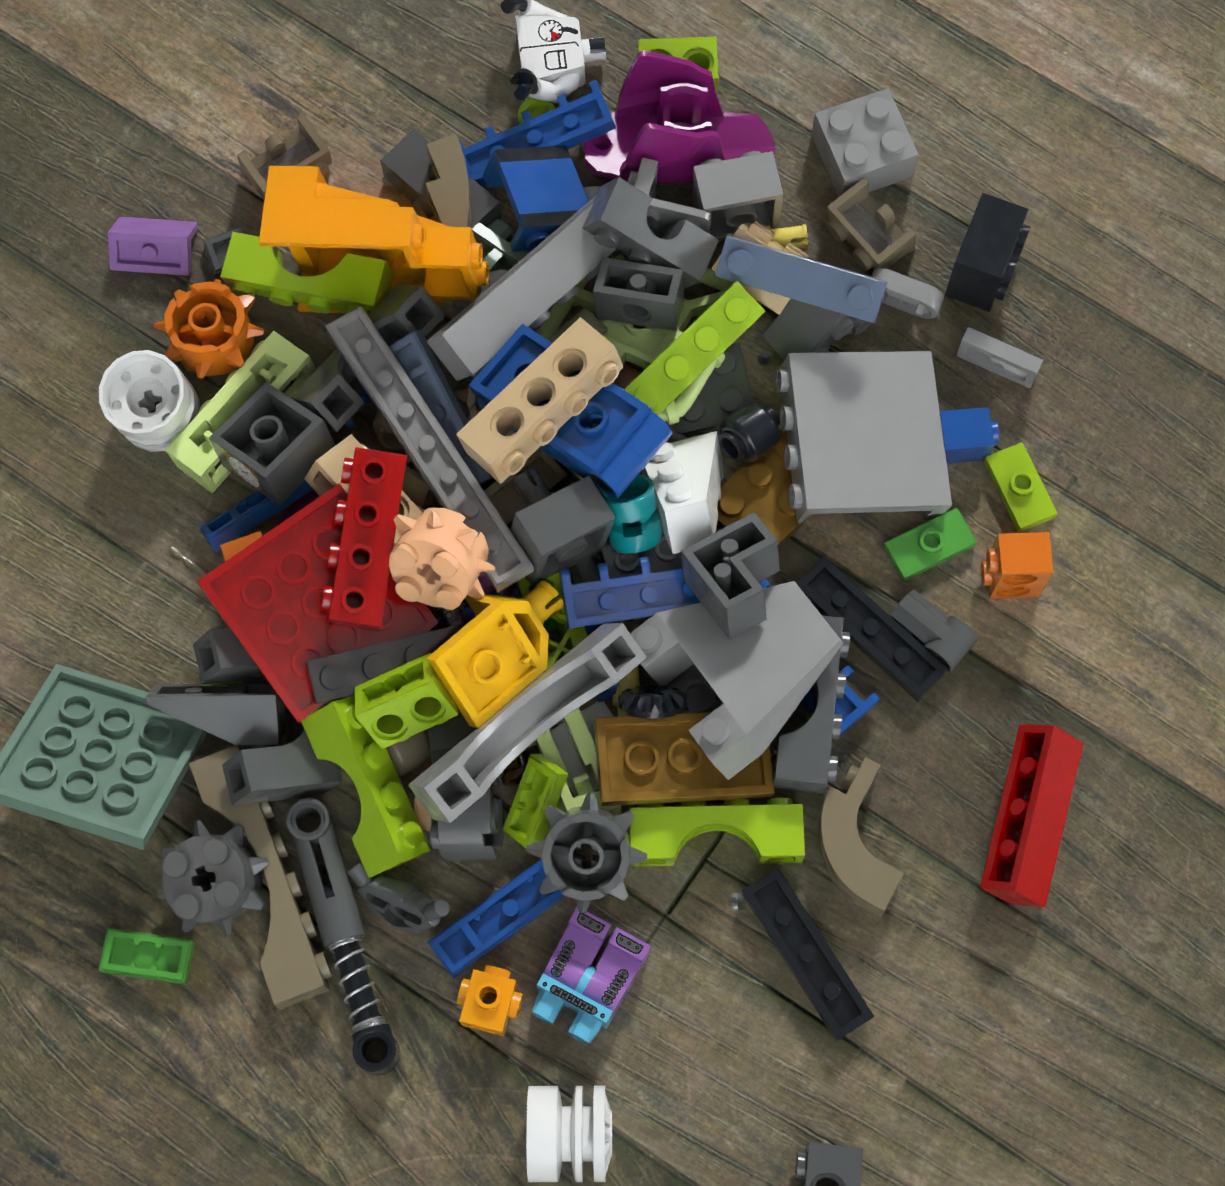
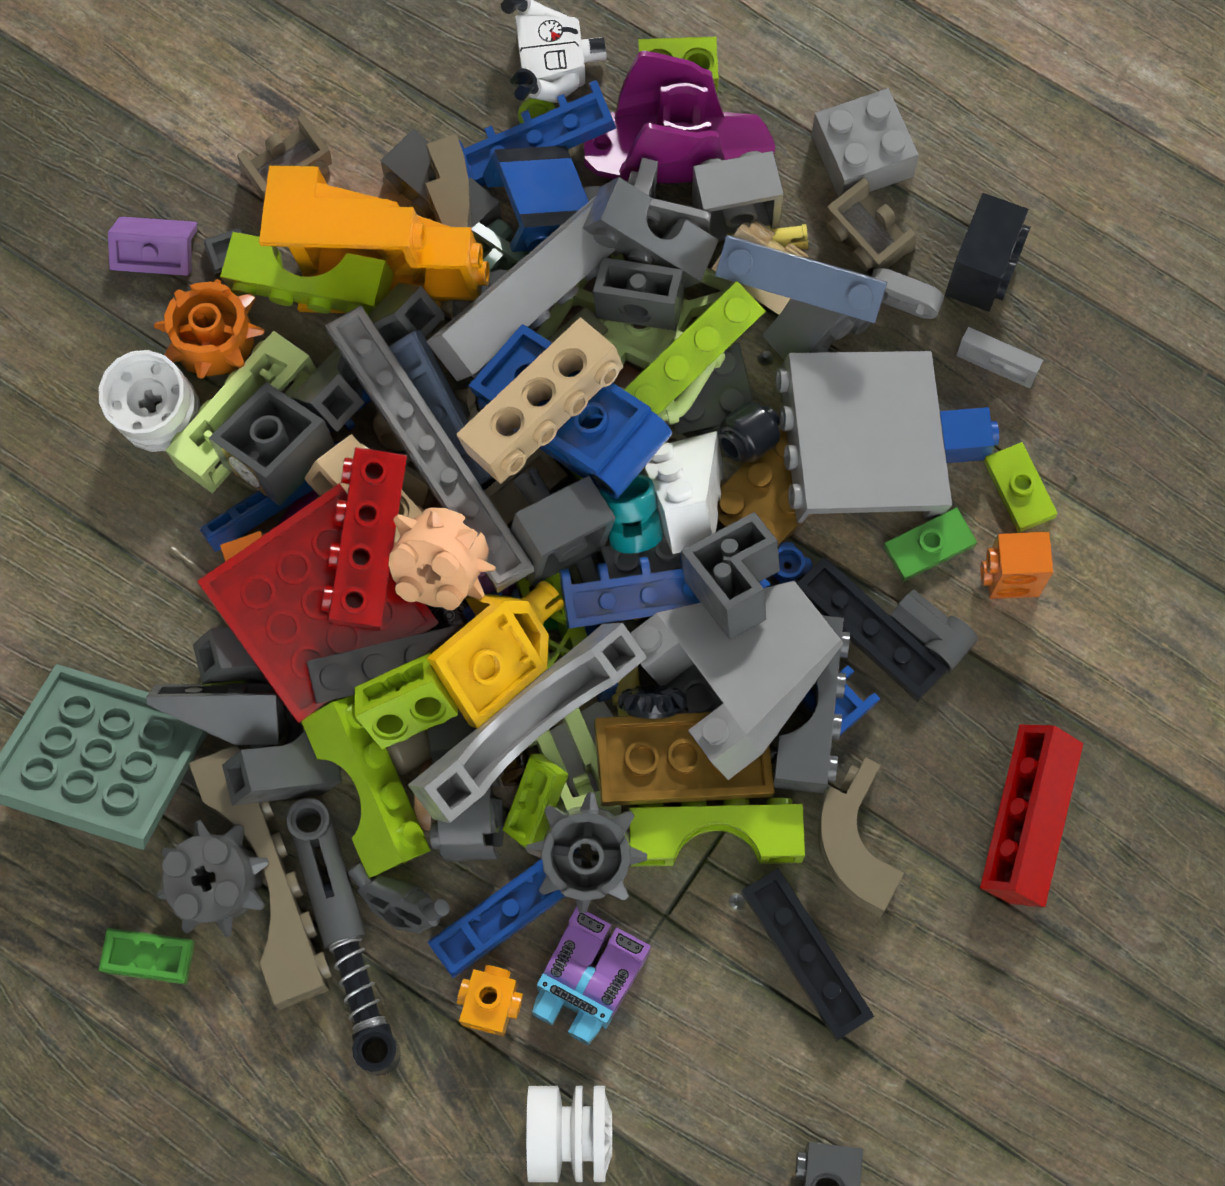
none -> blue plate [773,542,812,584]

